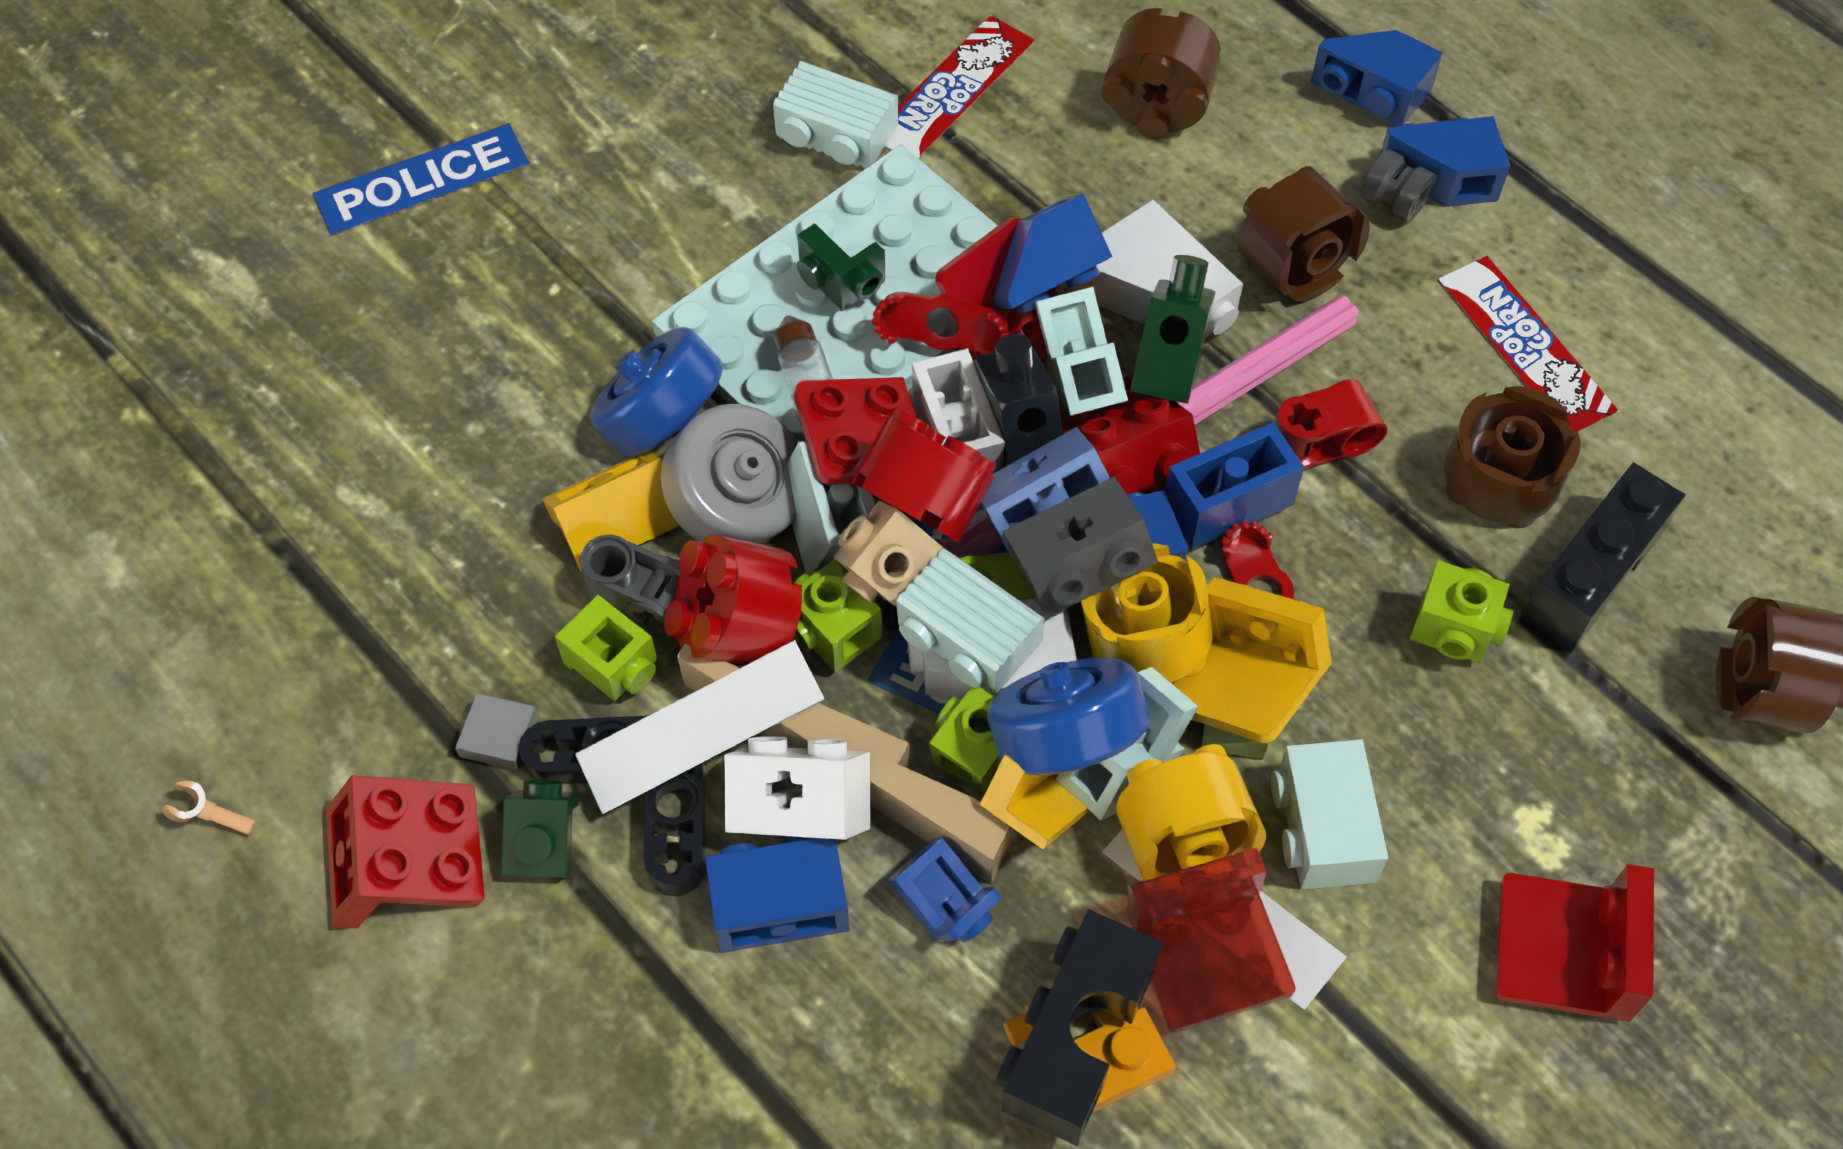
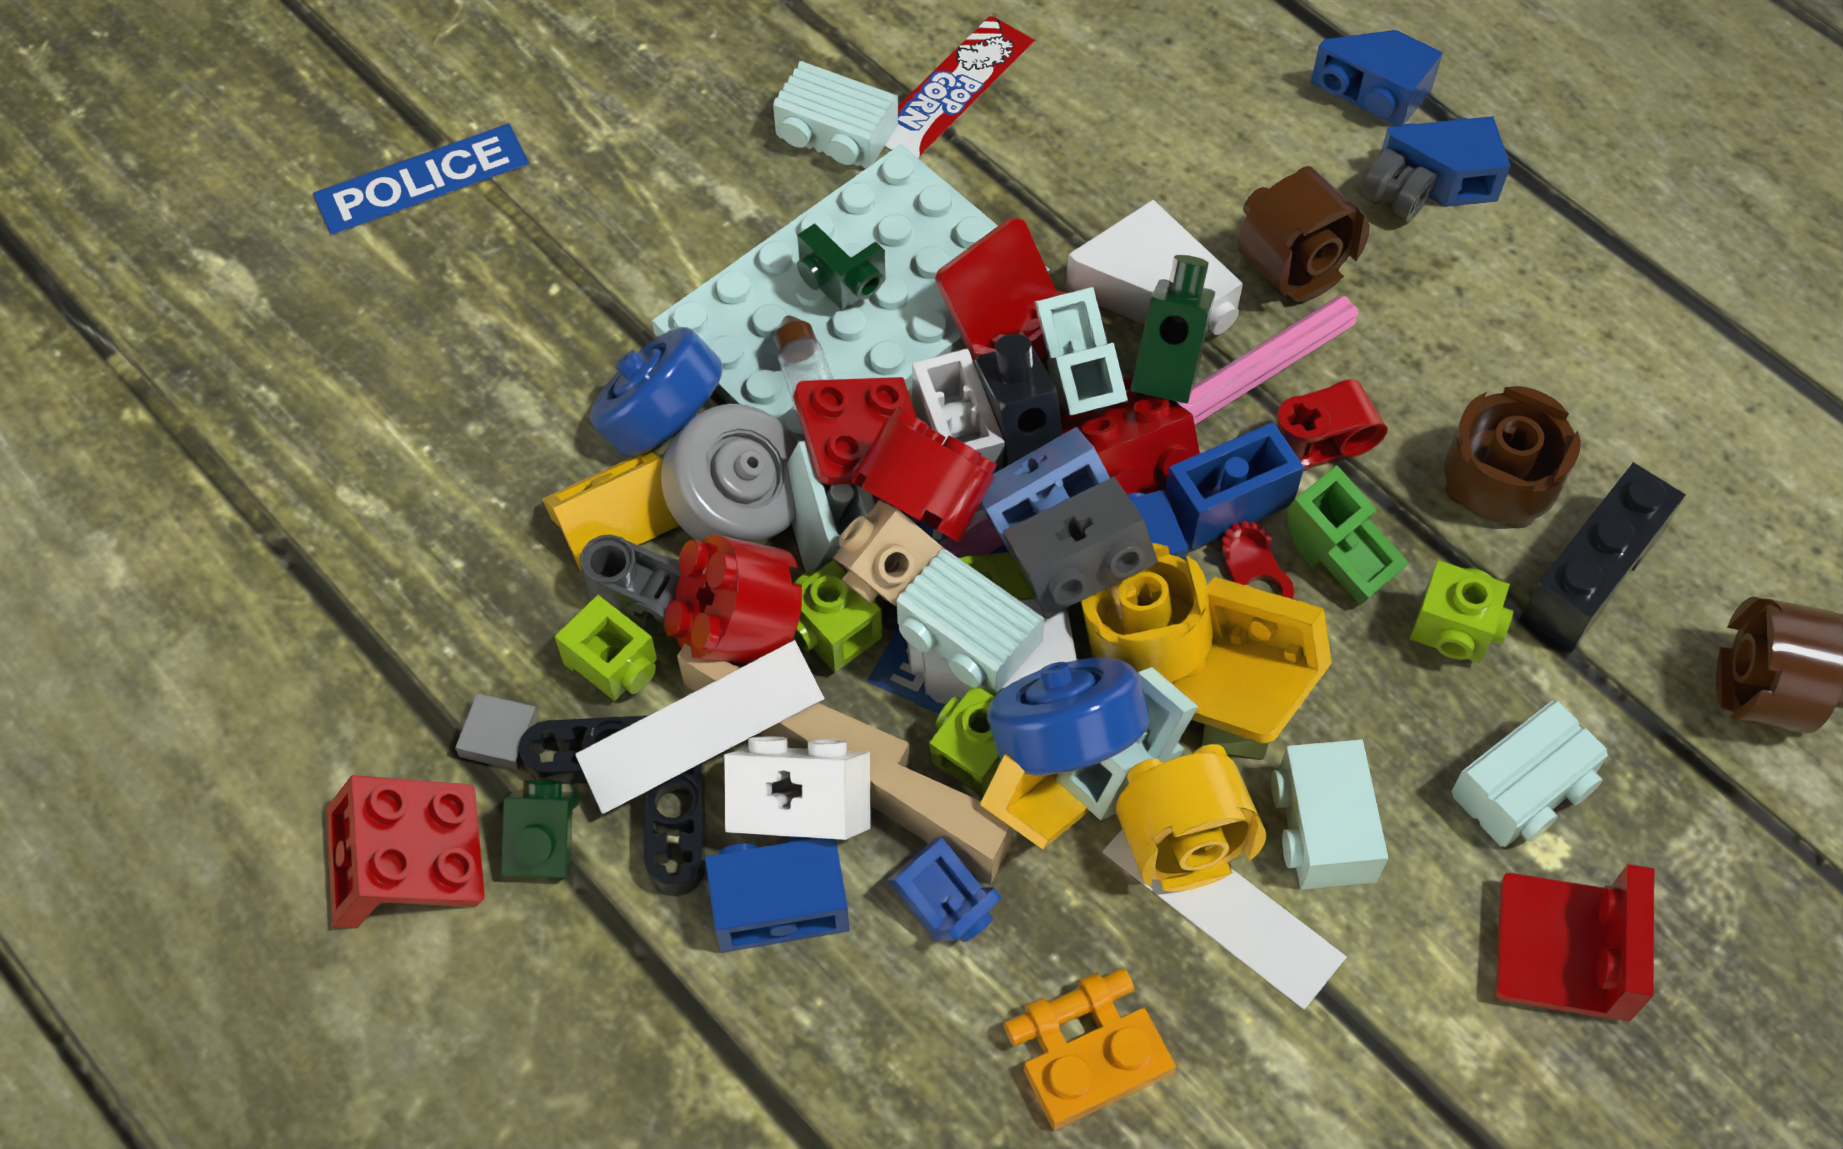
light nougat hand [162,780,256,835] -> none
red piece [872,292,1010,355] -> none
blue slope [993,193,1113,314] -> none
black arch [995,909,1164,1147] -> none
reddish brown brick [1101,8,1221,139] -> none
clear red bracket [1126,847,1296,1033] -> none
sticker [1438,255,1619,434] -> none
none -> bright green brick [1287,465,1409,606]
none -> light aqua brick [1451,700,1608,848]

